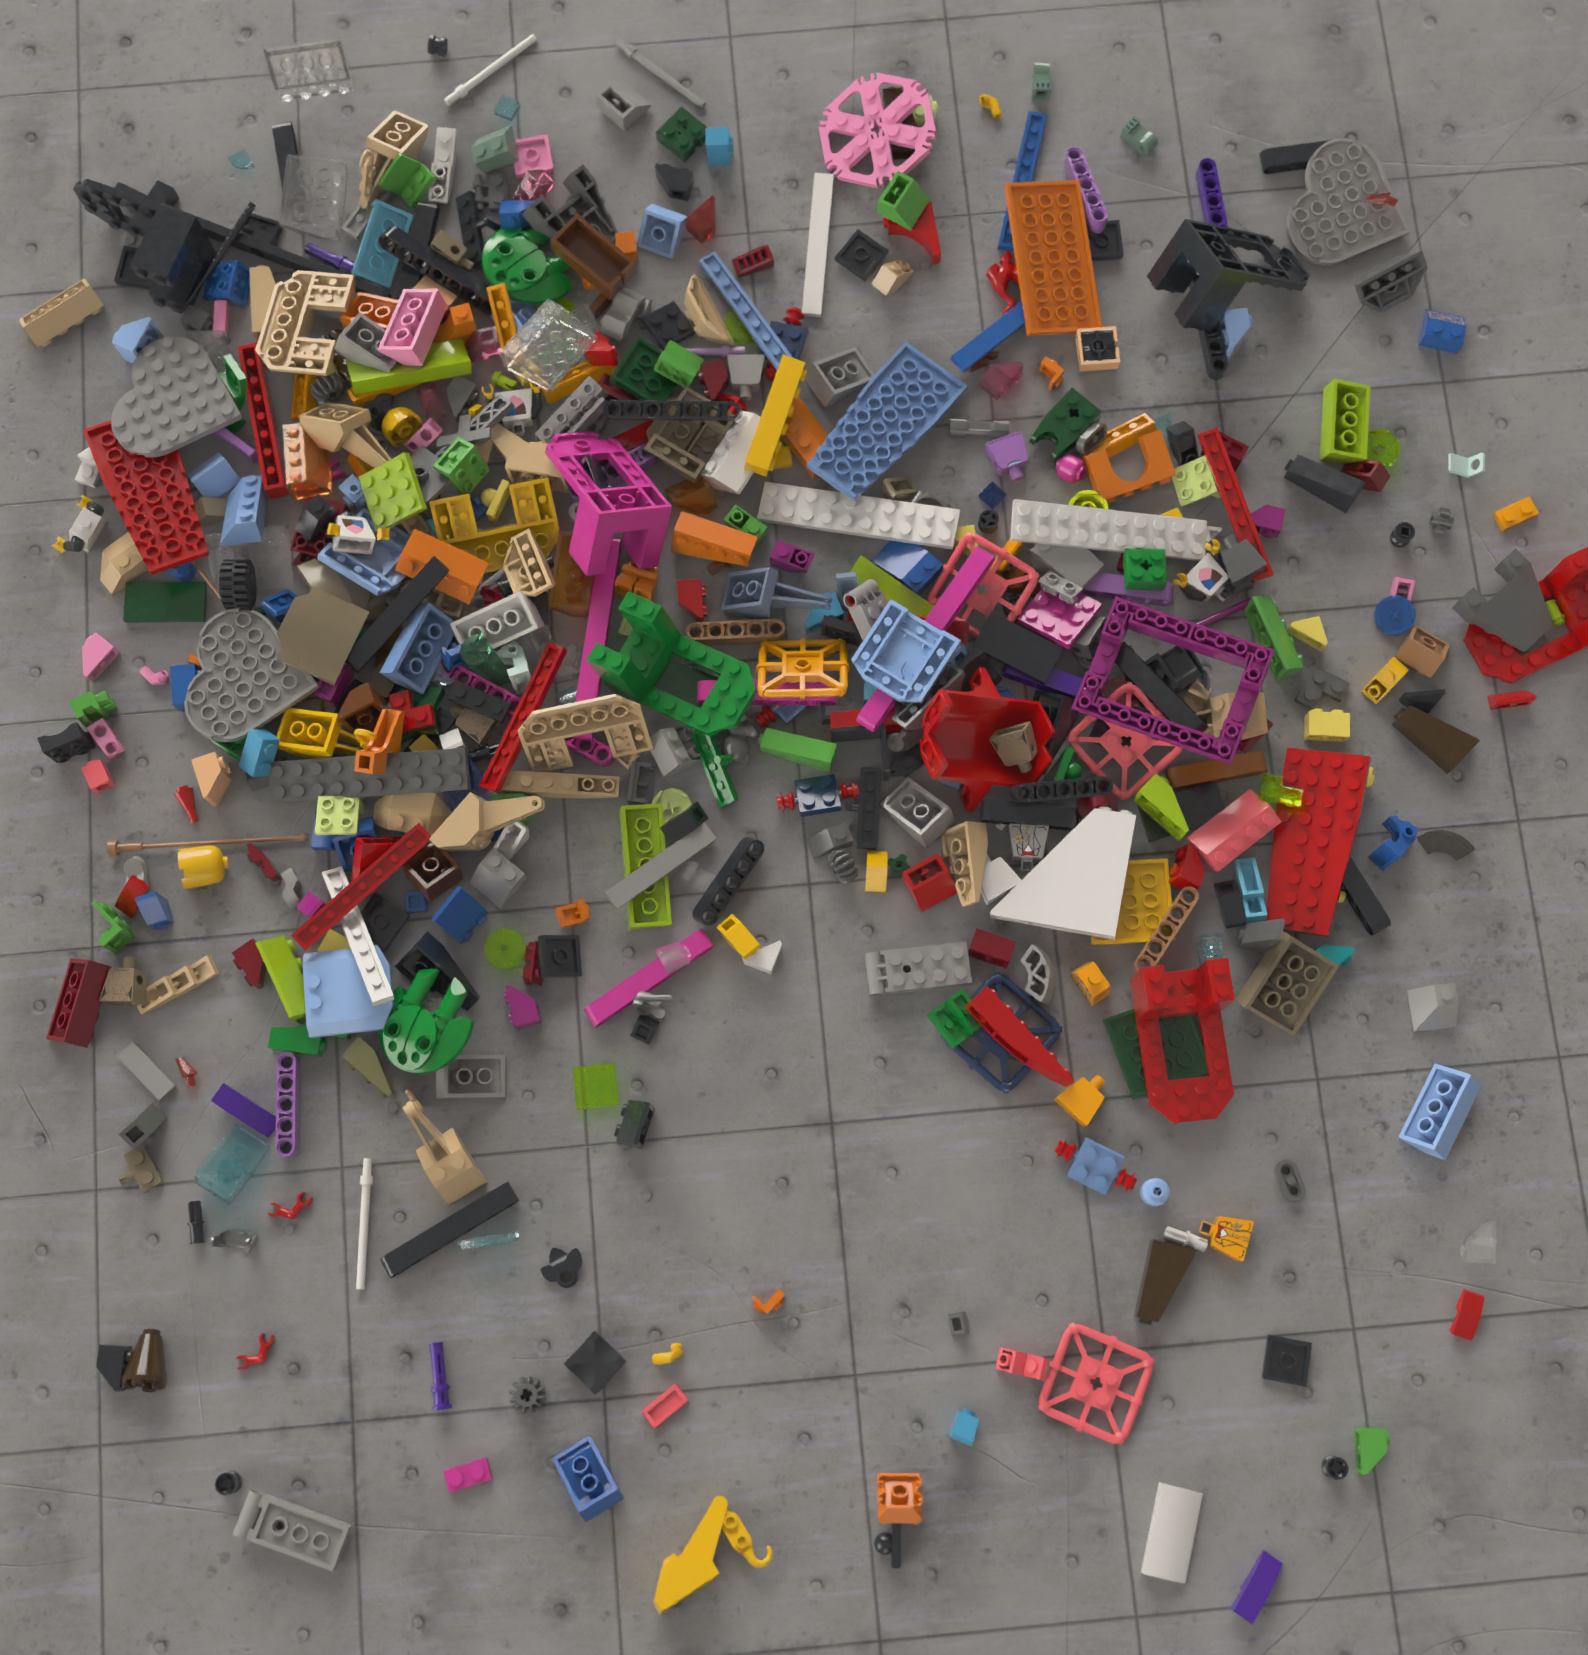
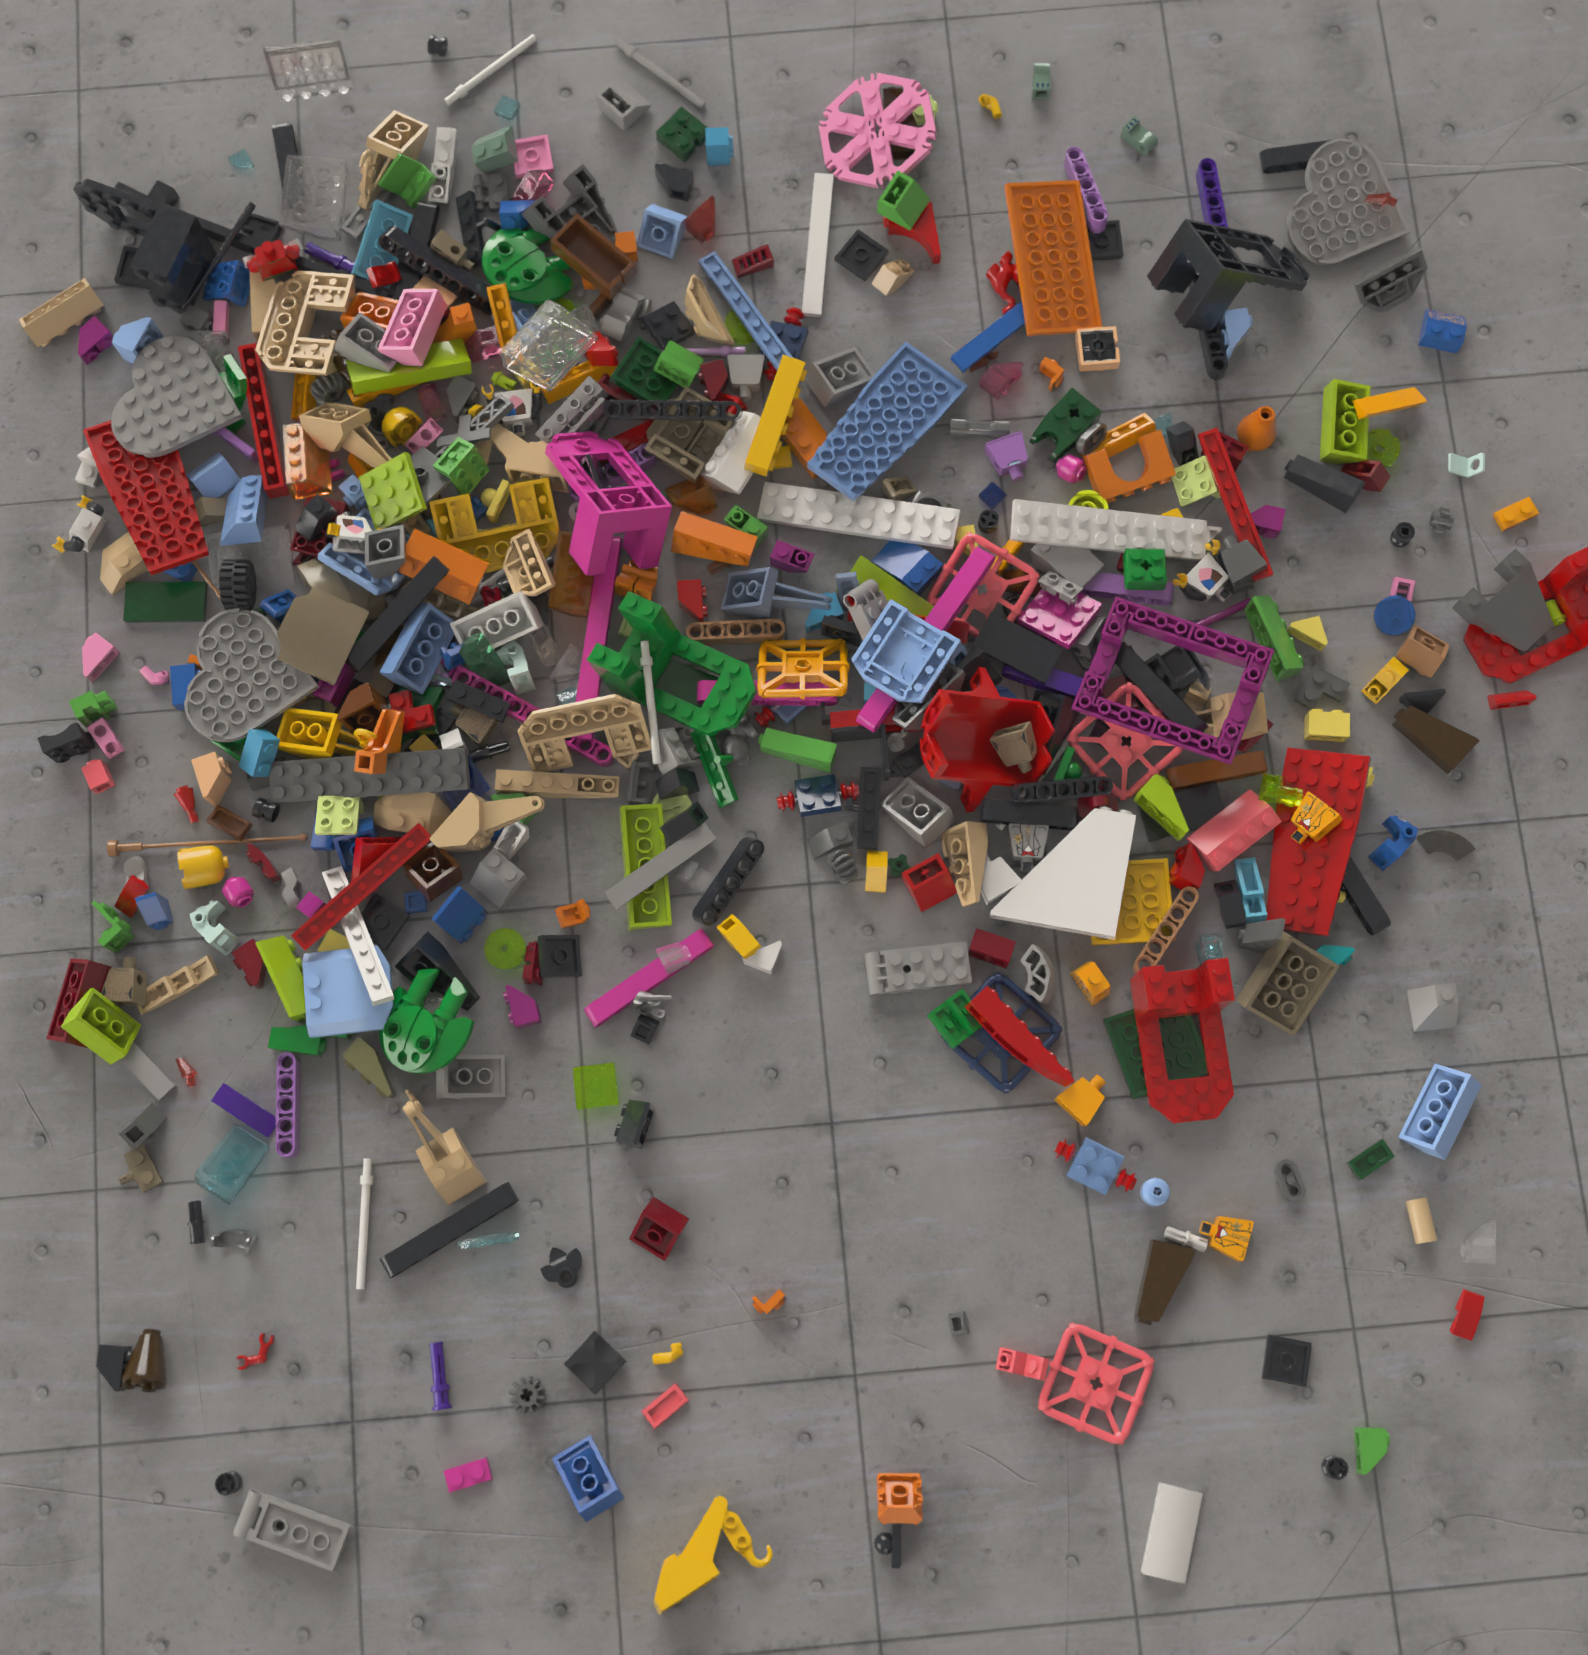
red arm [267,1192,313,1220] -> none
red plate [479,643,567,793] -> none
dark azure slope [948,1408,979,1446] -> none
blue tile [997,111,1047,253] -> none
dark purple slope [1230,1550,1283,1625] -> none
none -> lime slope [61,987,141,1065]
none -> magenta slope [78,316,113,365]
none -> light aqua tile [190,900,241,956]
none -> reddish brown tile [206,804,253,842]
none -> dark pink head [222,877,254,908]
none -> red torso [243,239,303,282]
none -> black wheel [252,797,280,823]
none -> dark grey slope [365,525,406,579]
none -> red bracket [366,261,401,288]
none -> dark red slope [629,1196,689,1261]
none -> white bar [640,641,661,764]
none -> black slope [655,767,700,800]
none -> orange cone [1237,406,1277,452]
none -> light orange torso [1291,791,1343,845]
none -> dark green plate [1346,1139,1395,1181]
none -> light orange slope [1353,387,1427,420]
none -> tan pin [1405,1197,1437,1244]

